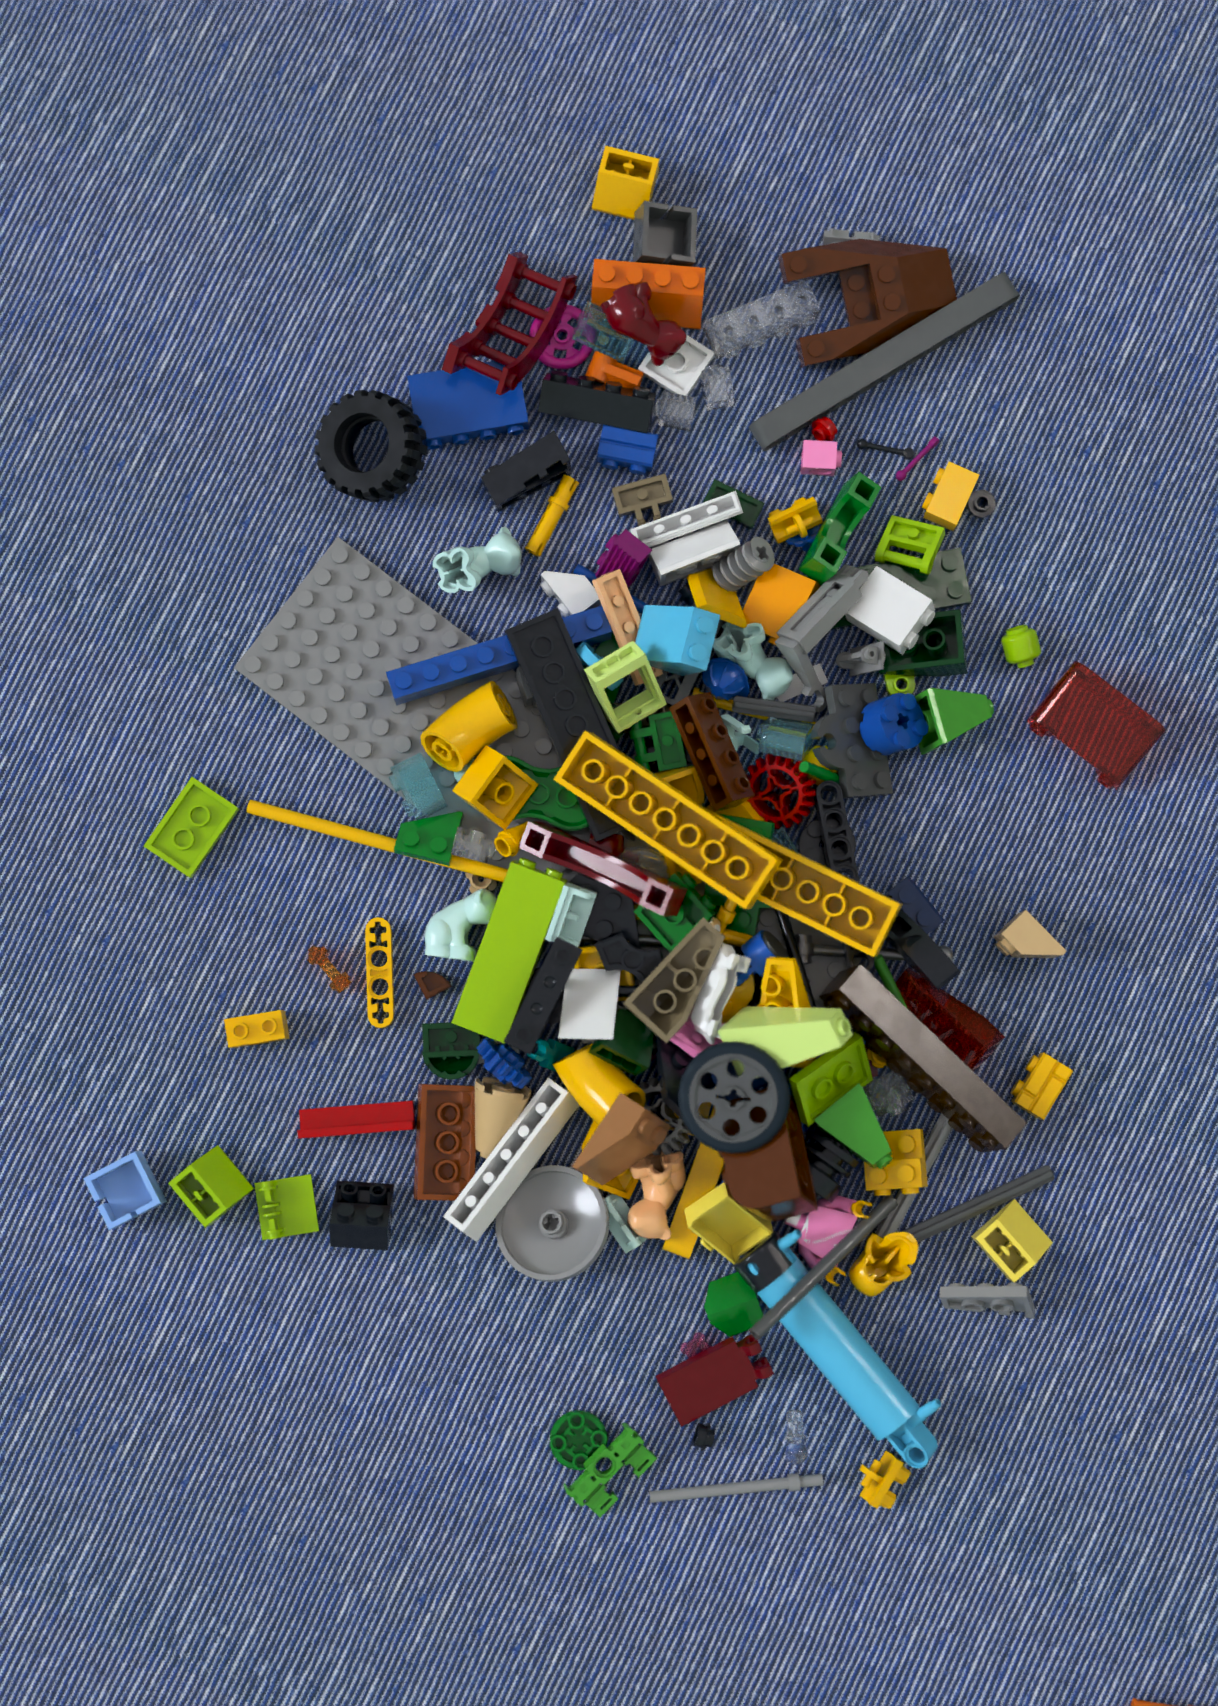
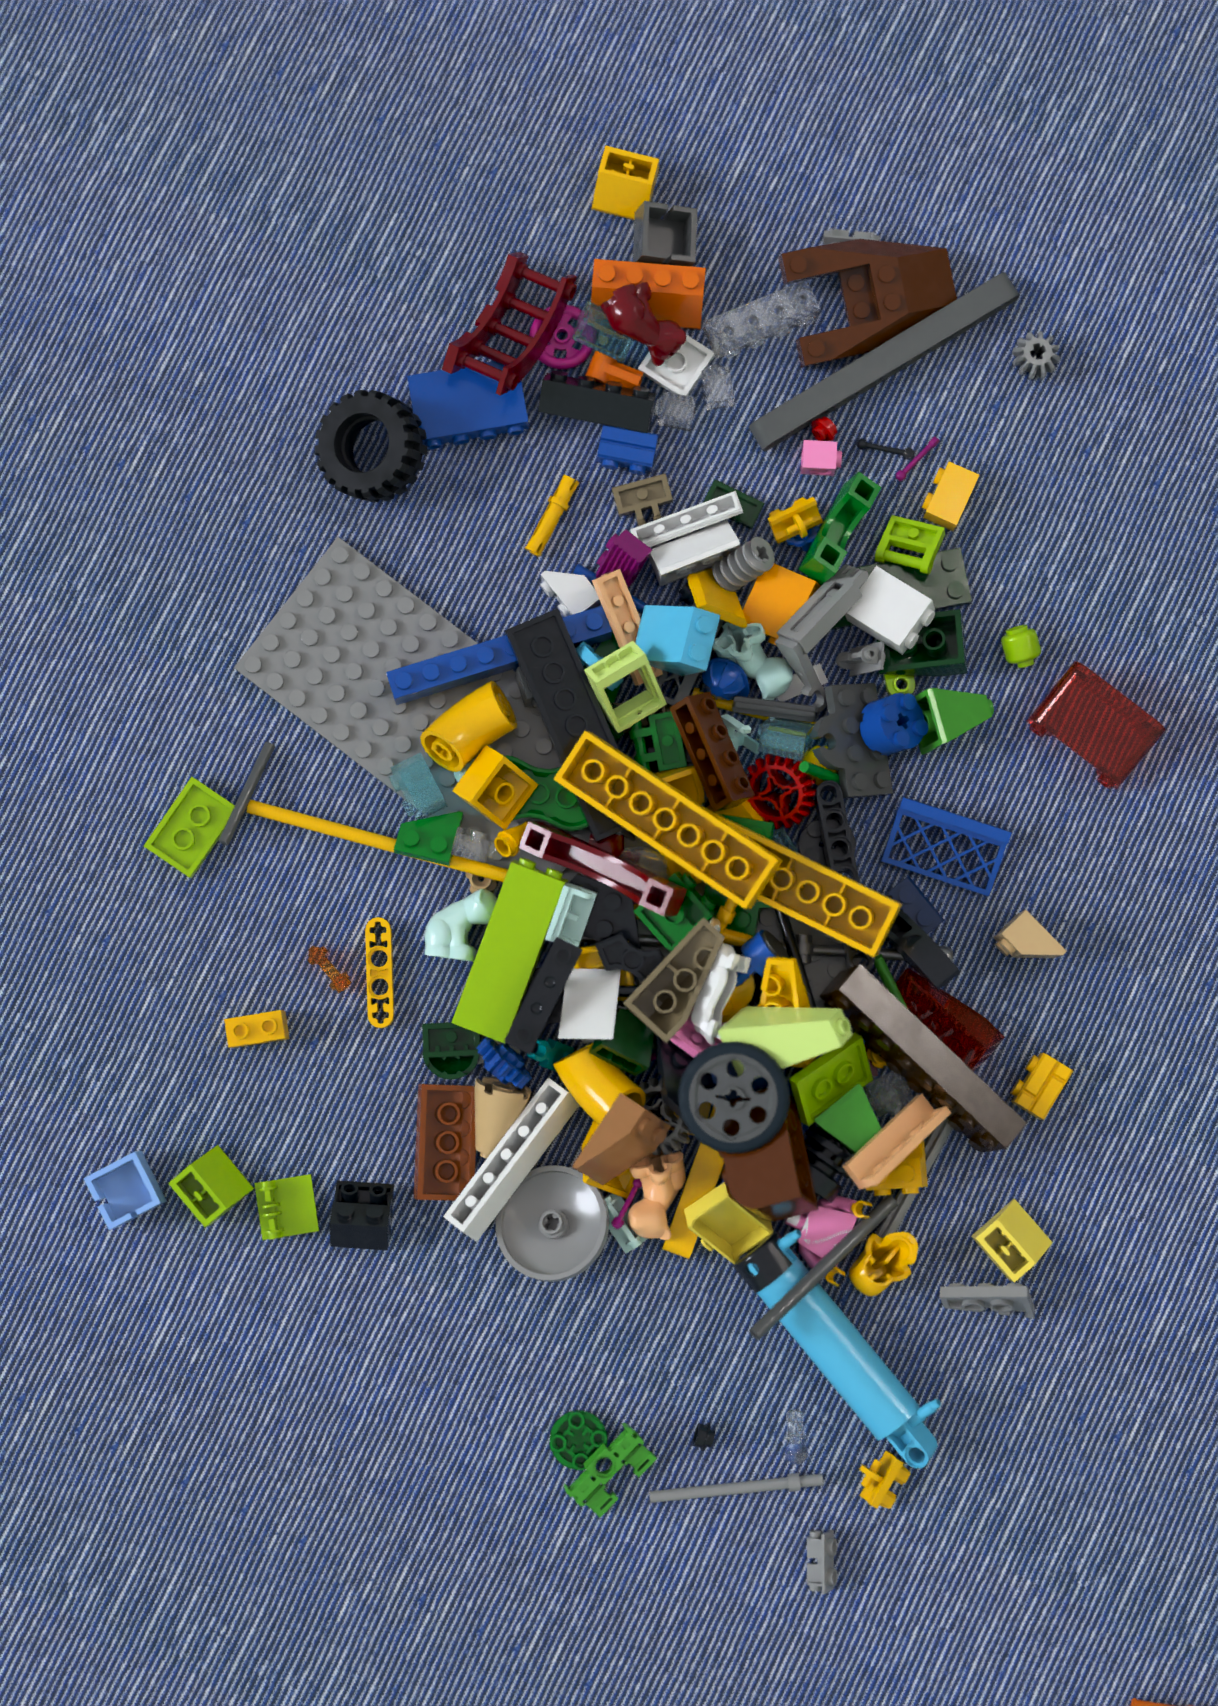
red fence [297,1101,416,1139] -> none
reddish brown tile [413,971,452,1000] -> none
light aqua animal [433,527,522,593] -> none
black wedge [481,431,571,512] -> none
dark red tile [655,1334,774,1427] -> none
clear pink plate [680,1332,712,1358] -> none
green slope [704,1272,763,1337] -> none
dark grey axle [901,1165,1054,1243] -> none
black plate [967,490,996,518] -> none
none -> dark grey bar [218,742,275,846]
none -> magenta hinge [611,1179,642,1229]
none -> light grey hinge [807,1530,838,1594]
none -> light nougat fence [842,1094,951,1189]
none -> blue fence [881,796,1012,896]
none -> light grey gear [1012,331,1060,380]

